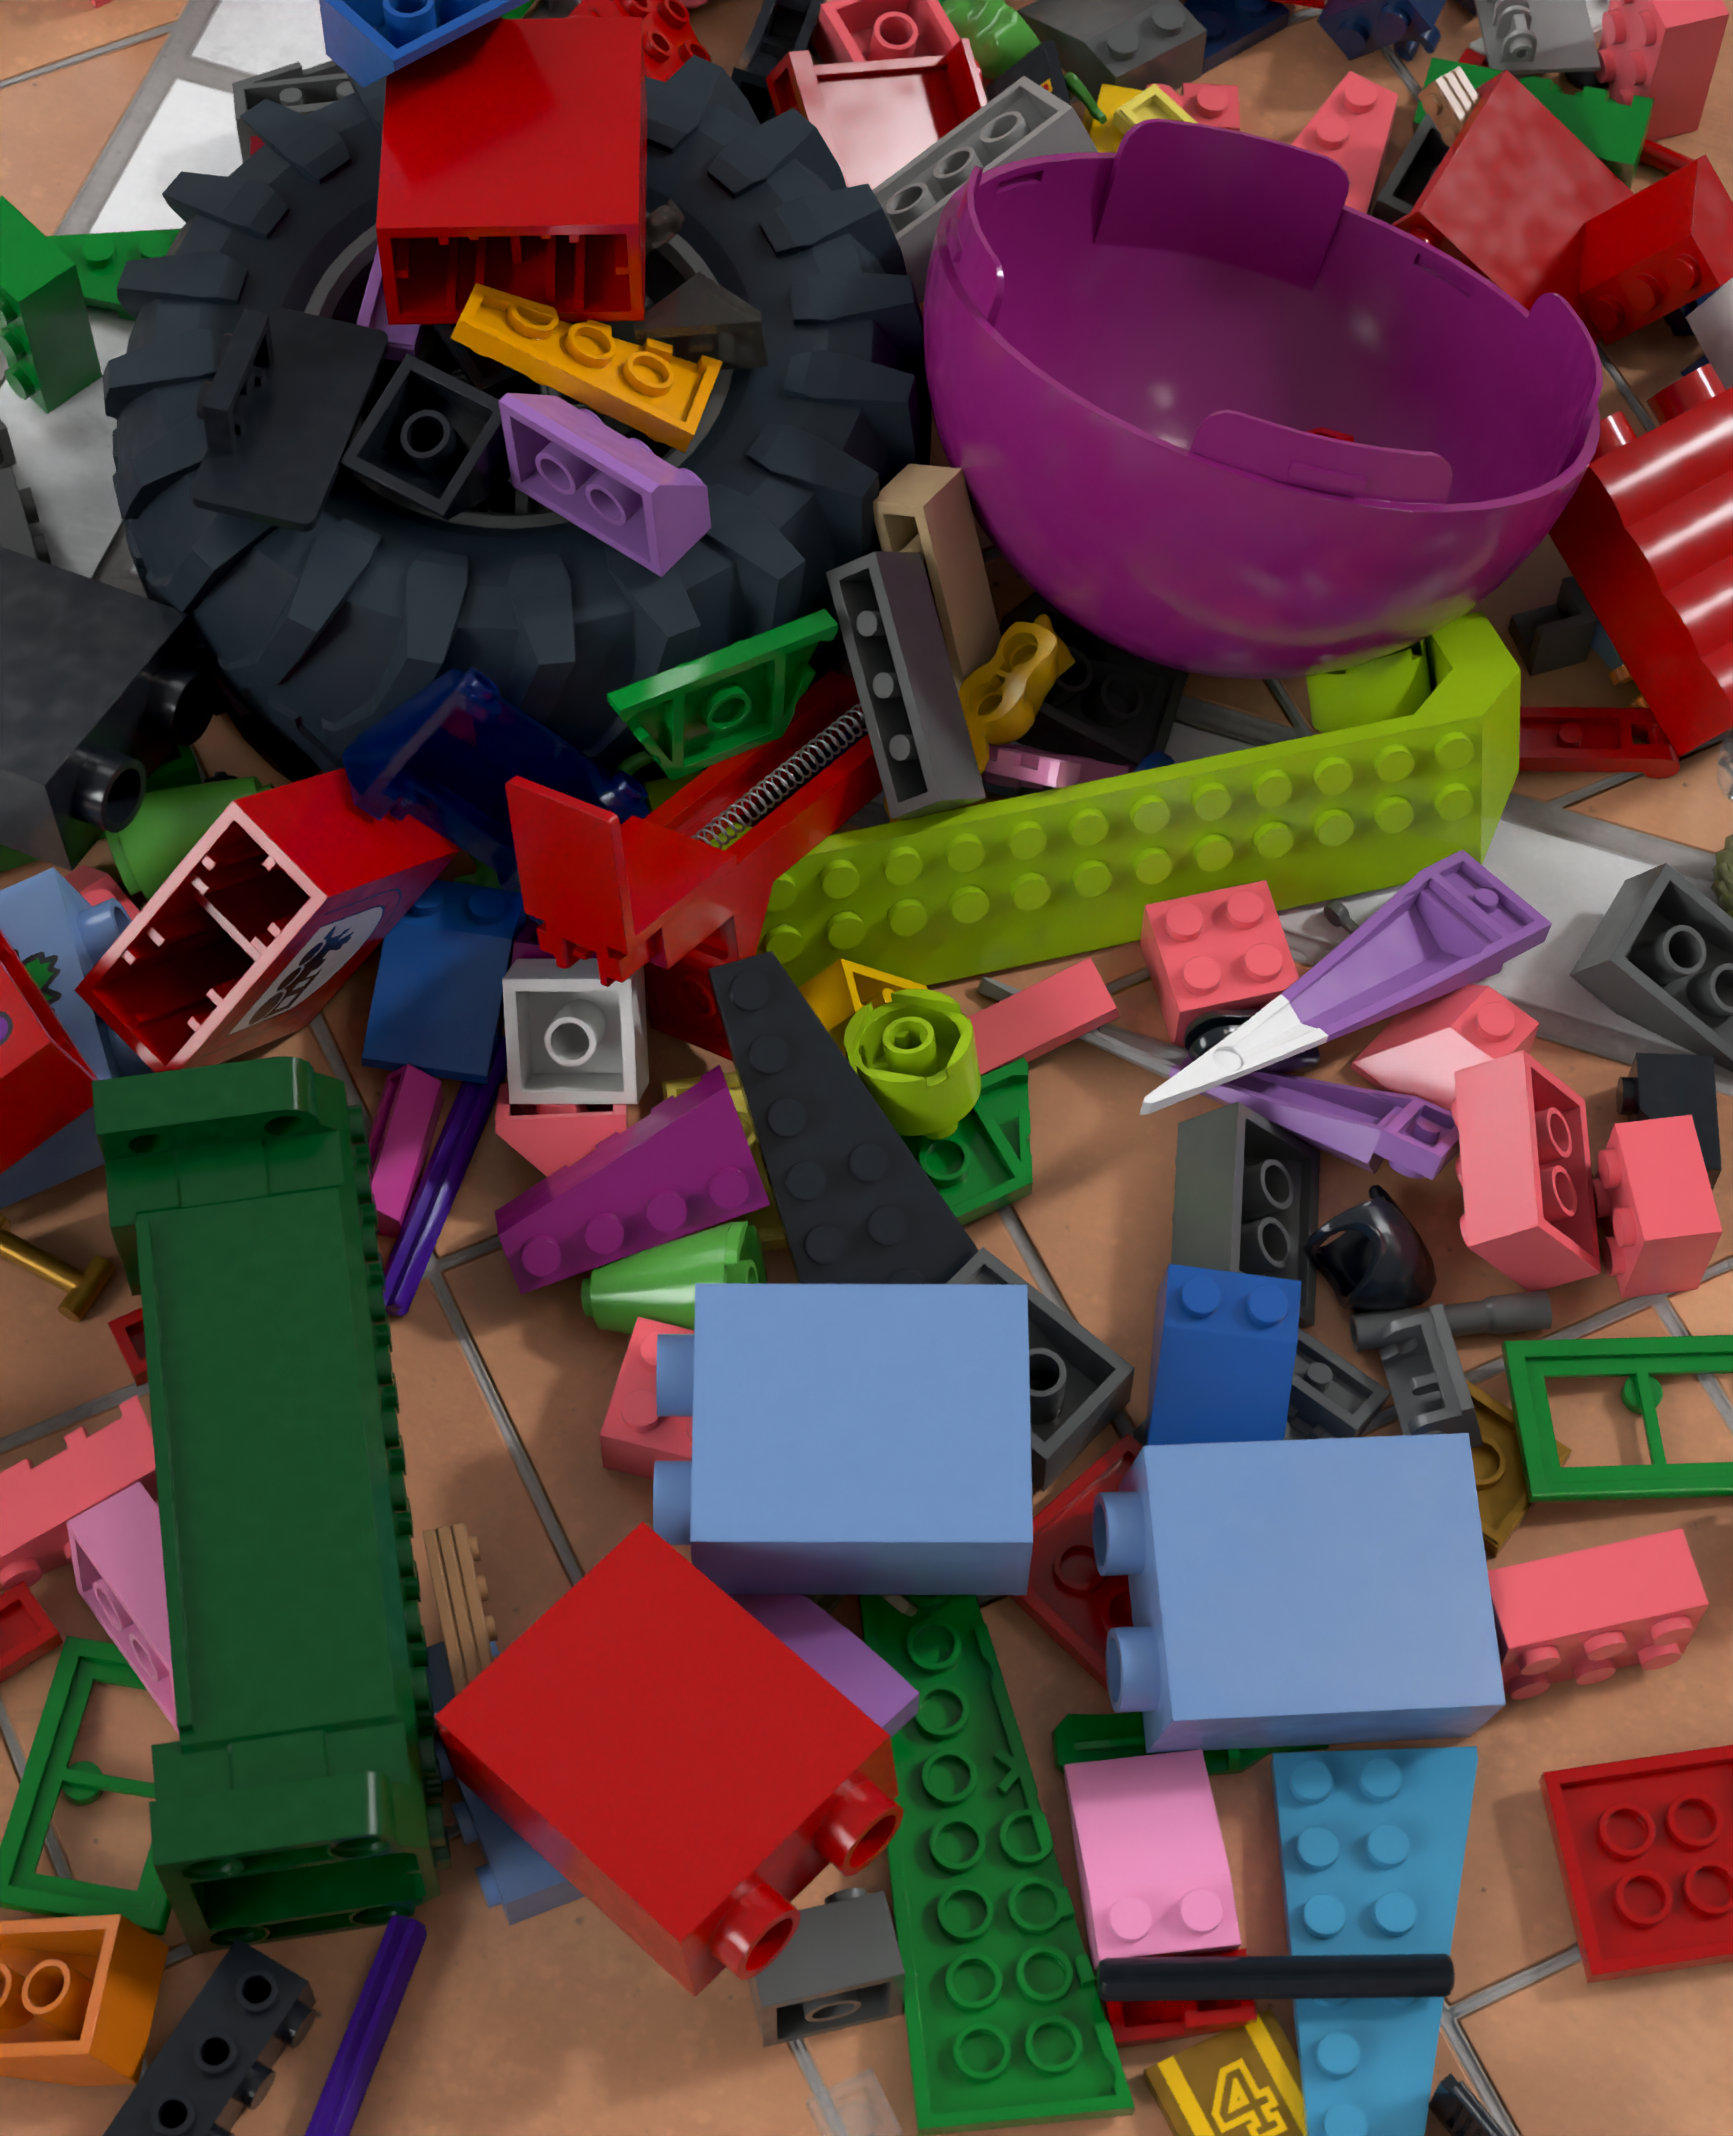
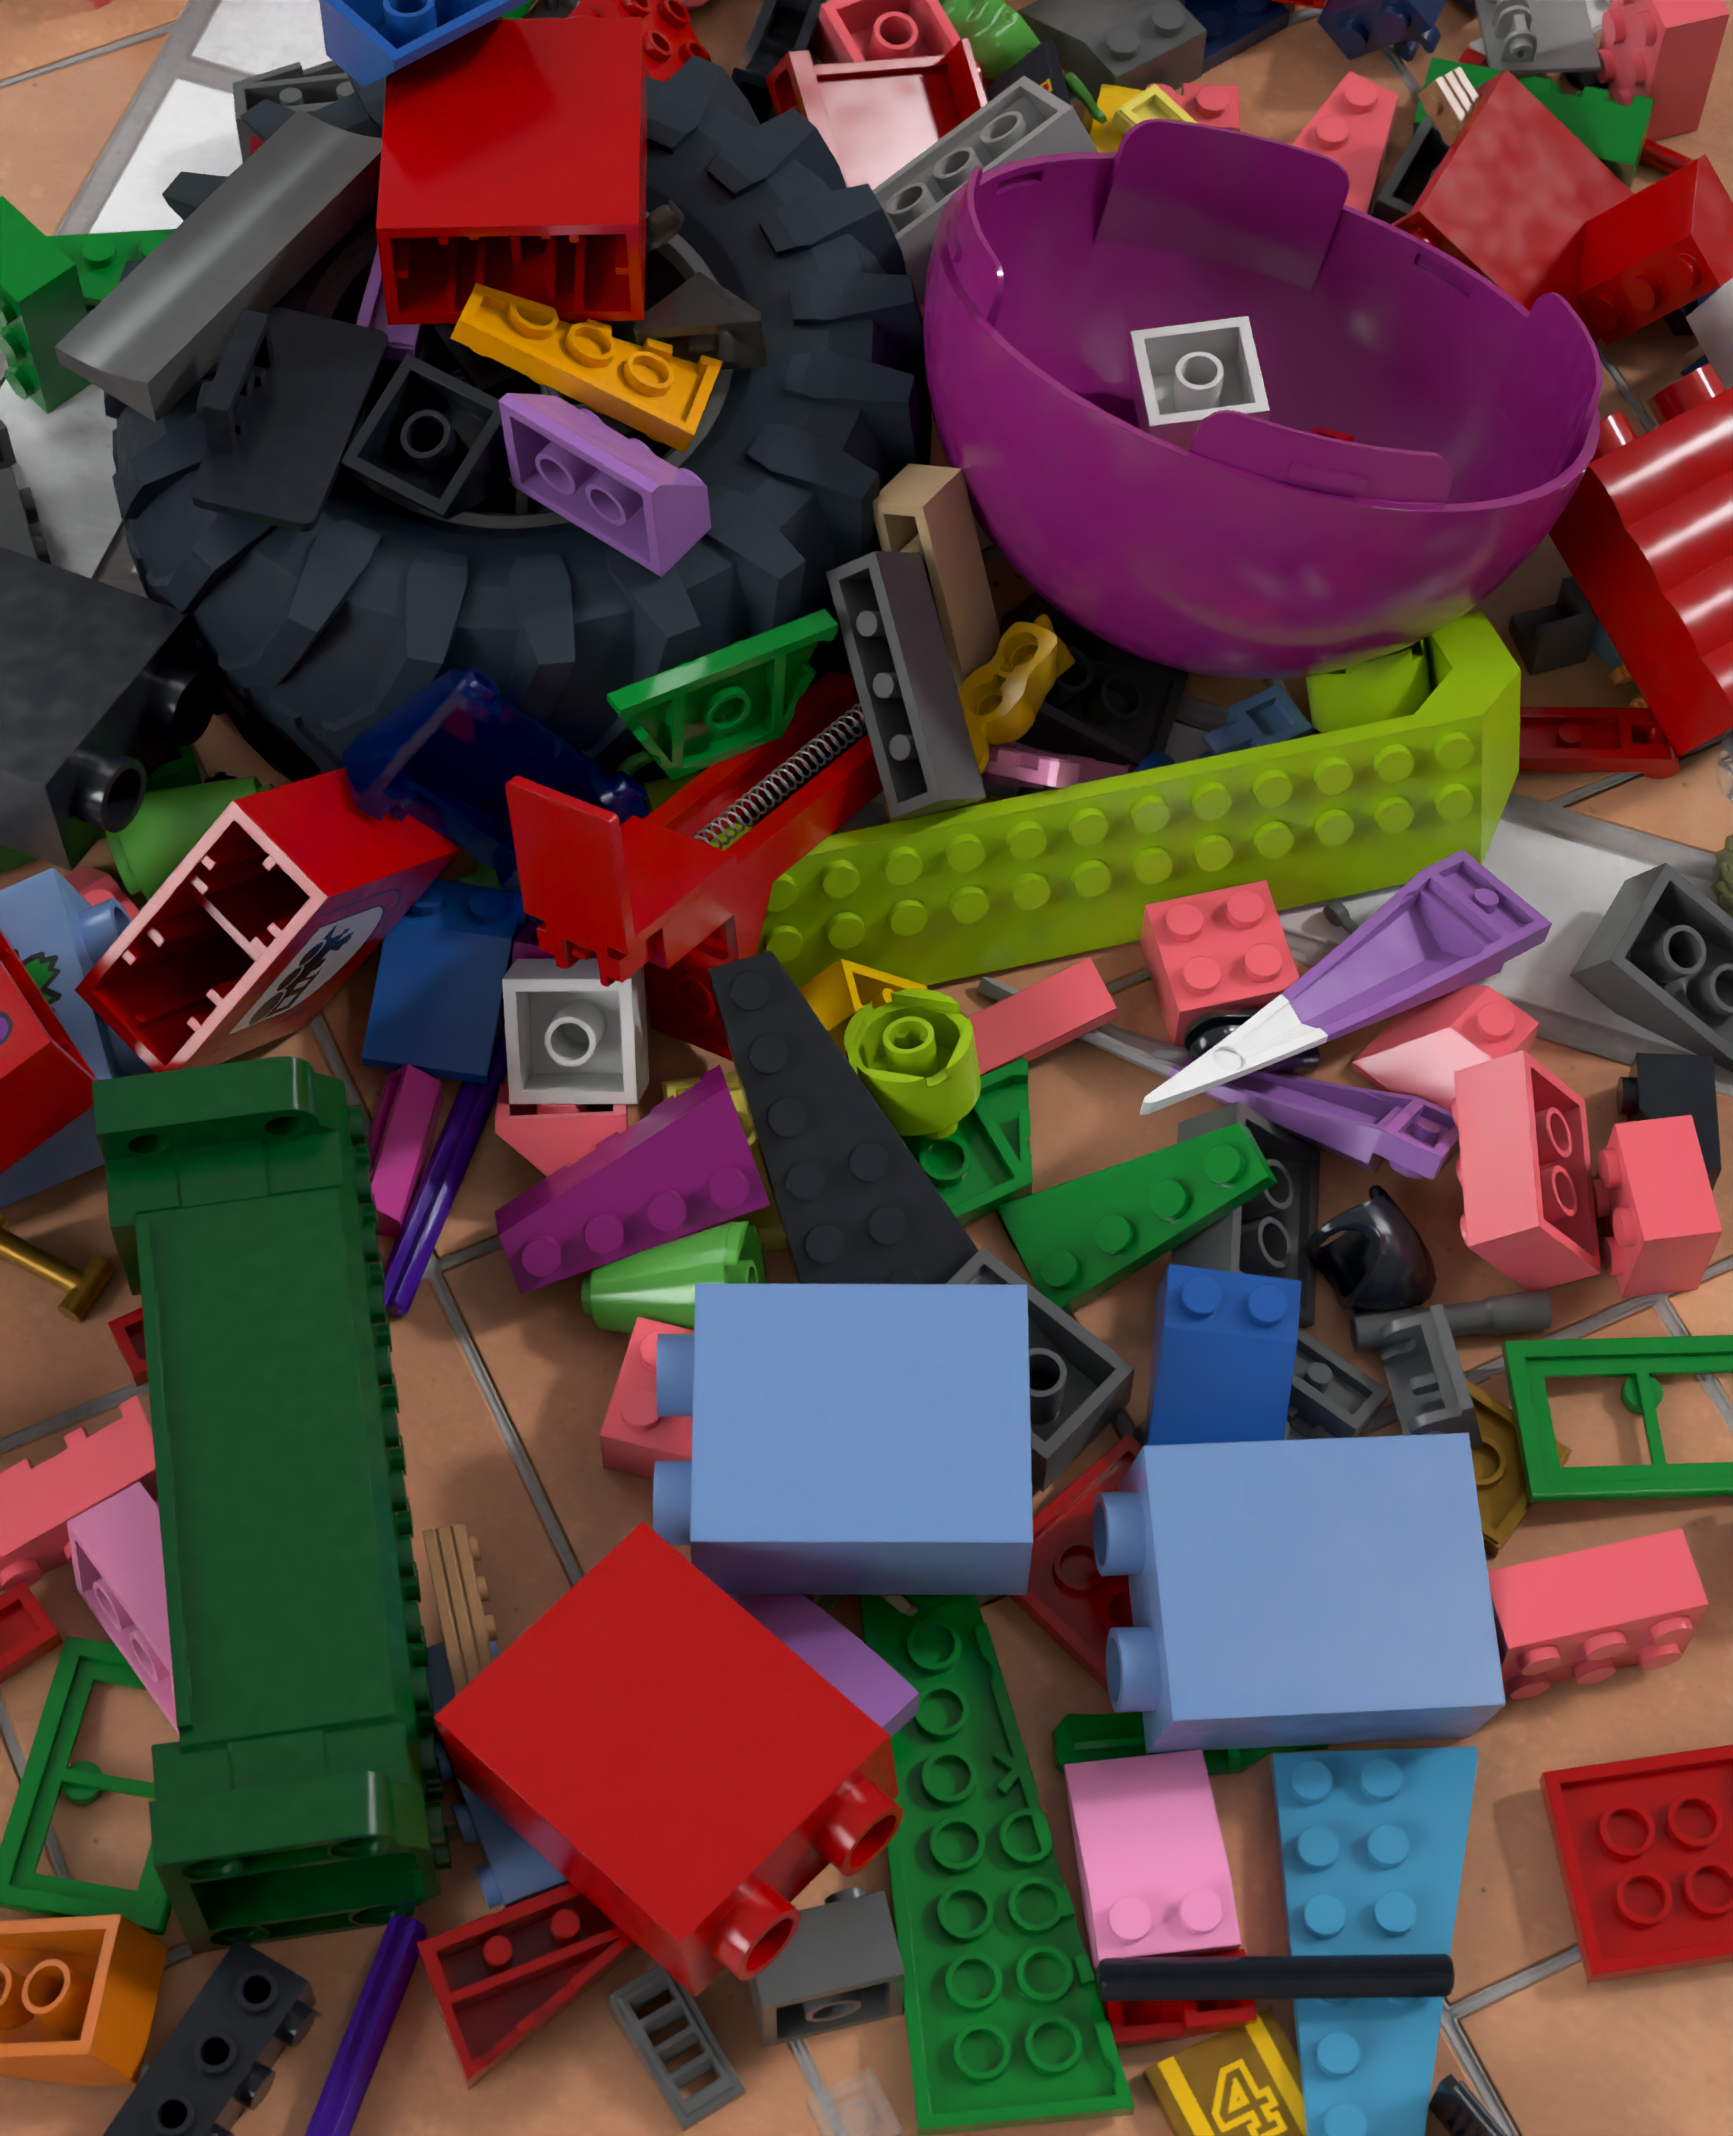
none -> dark grey arch [55,109,382,423]
none -> red wedge [417,1883,640,2090]
none -> dark grey slope [608,1965,745,2131]
none -> green wing [996,1122,1278,1315]
none -> white brick [1129,316,1270,451]
none -> medium blue plate [1199,684,1313,759]

